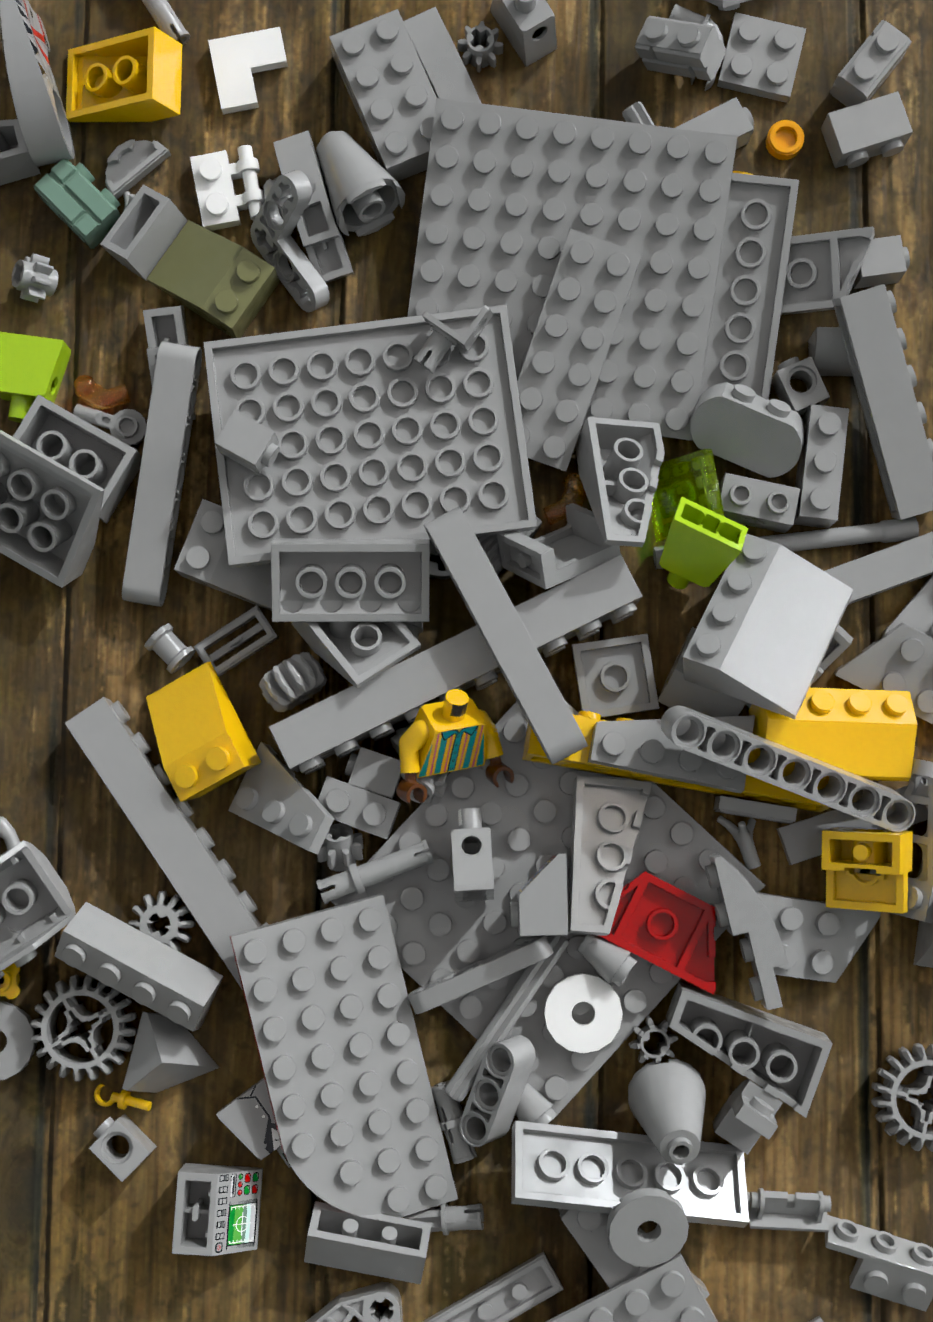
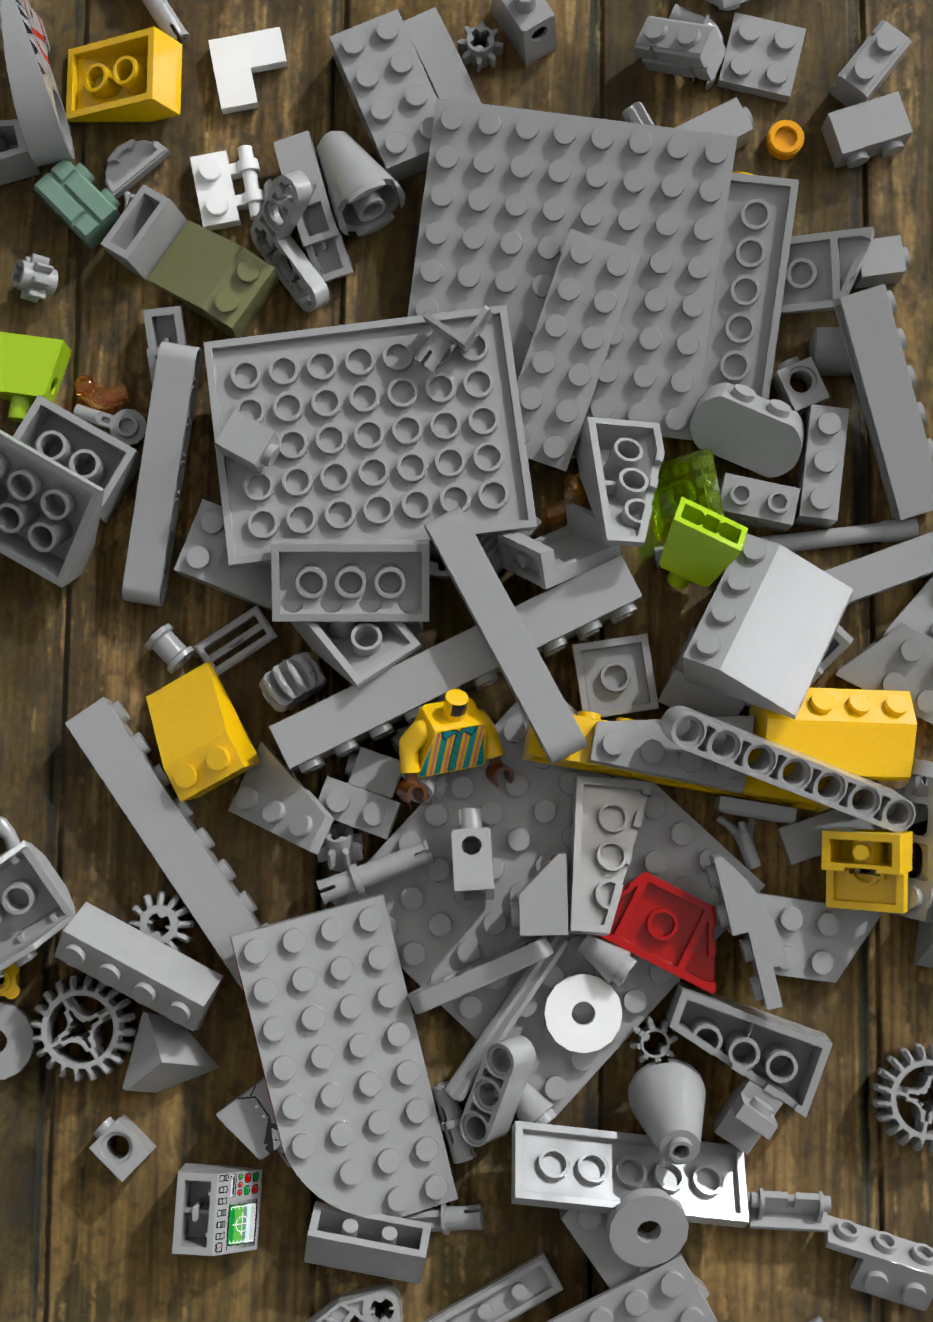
yellow hand [94,1084,152,1111] -> none

